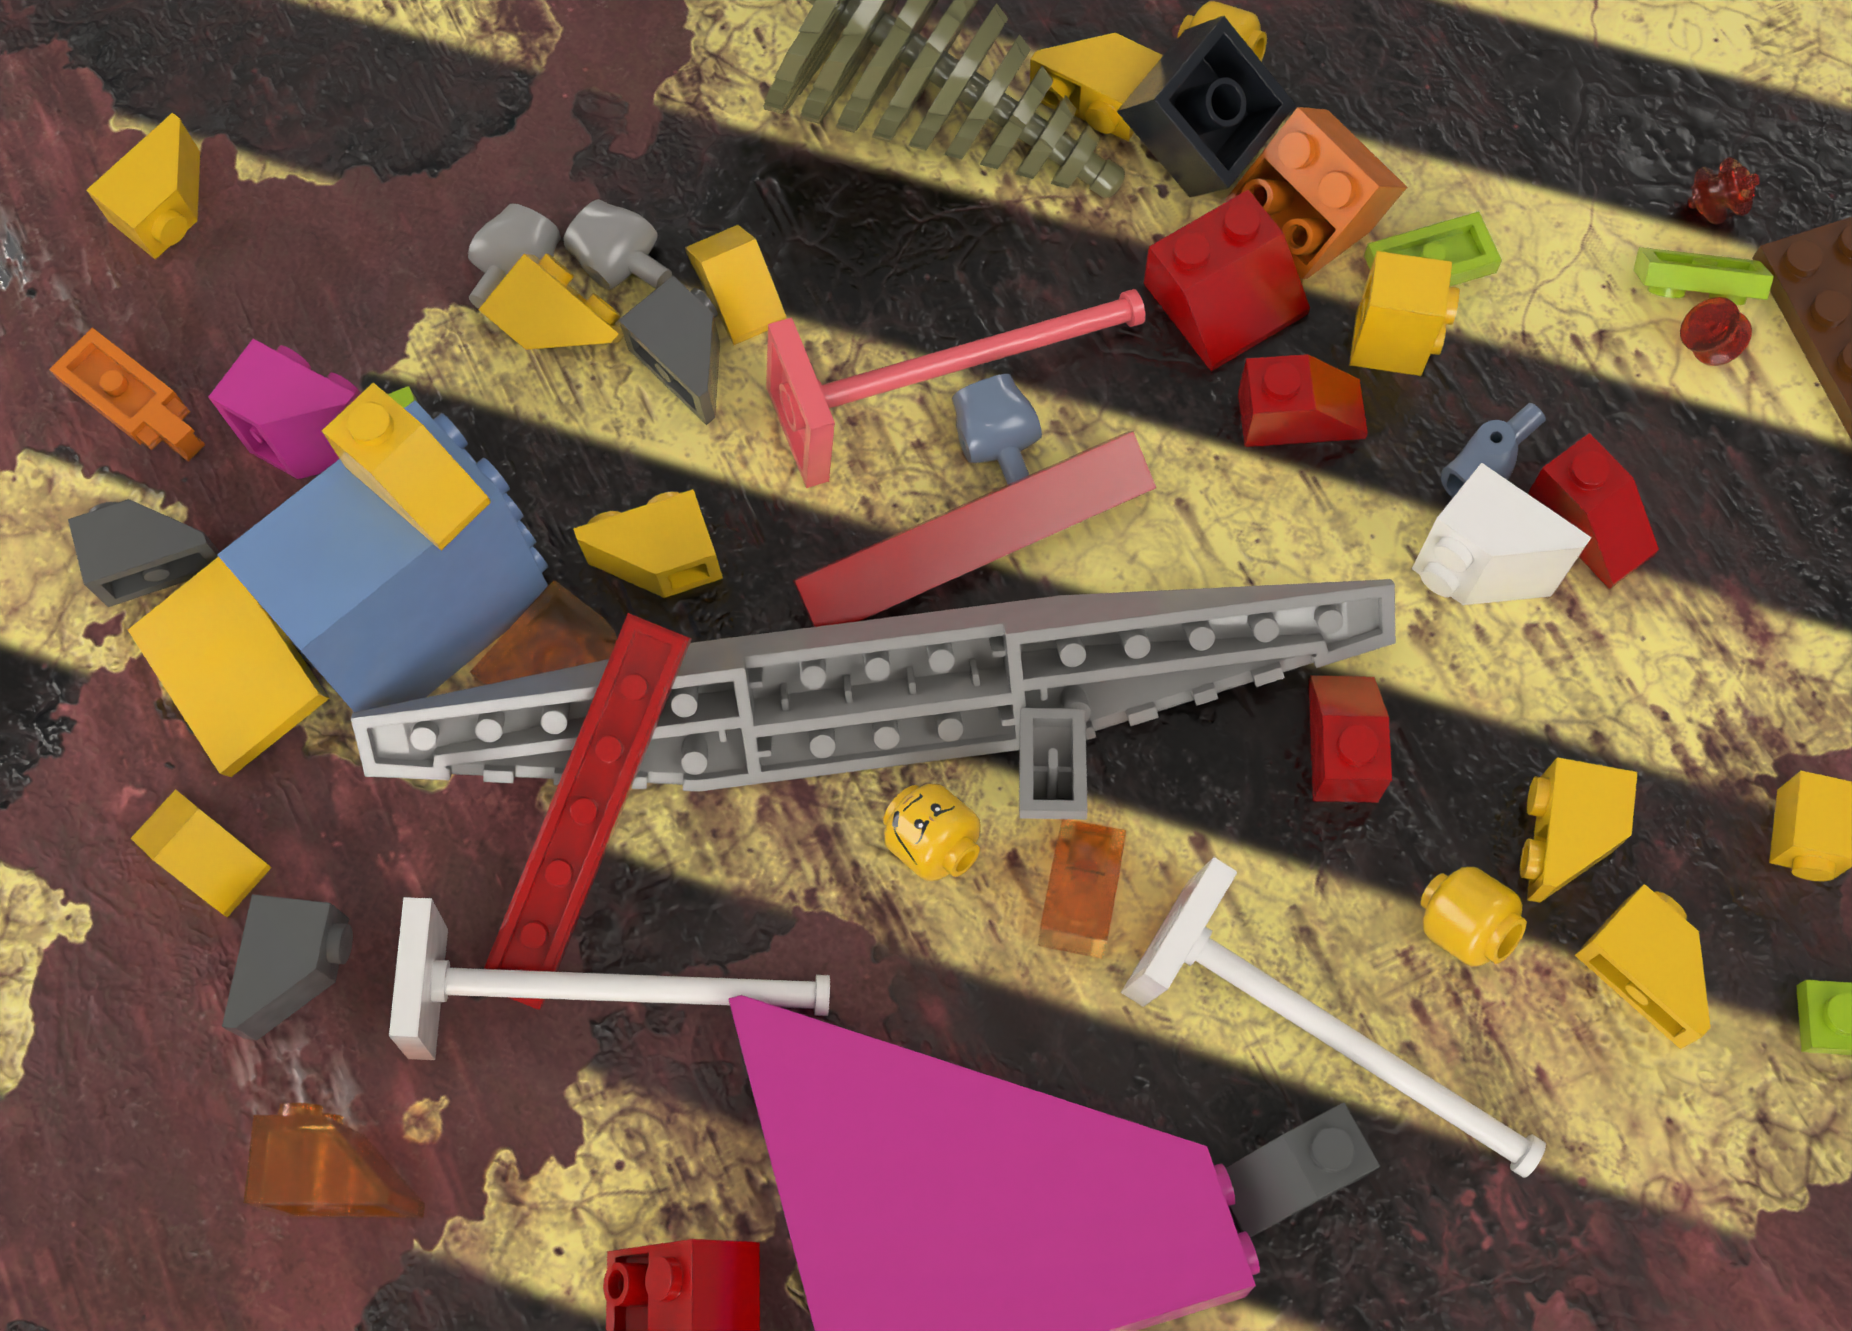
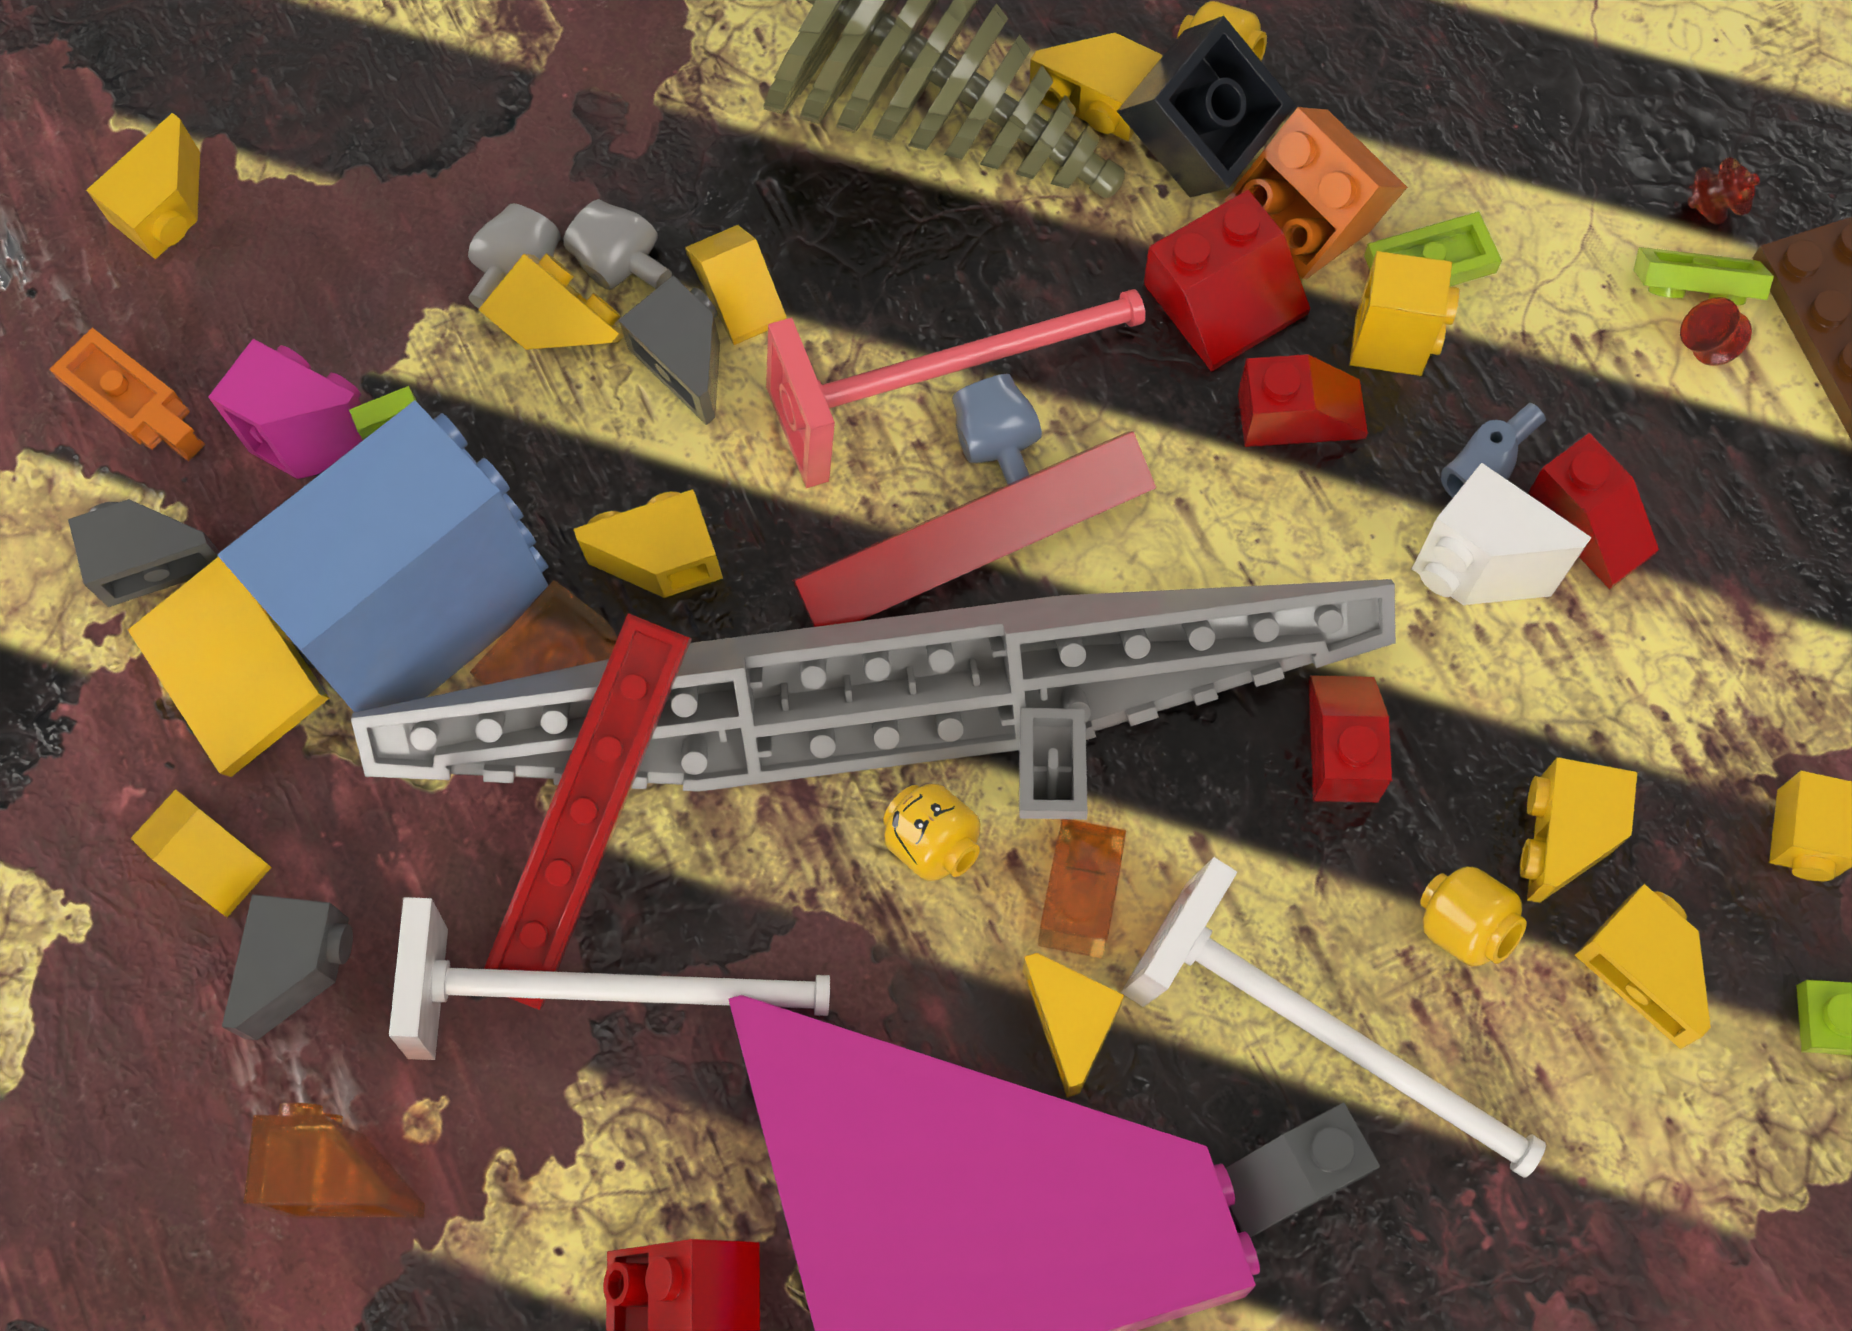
yellow slope [322,383,491,551] -> none
none -> yellow slope [1023,953,1124,1097]

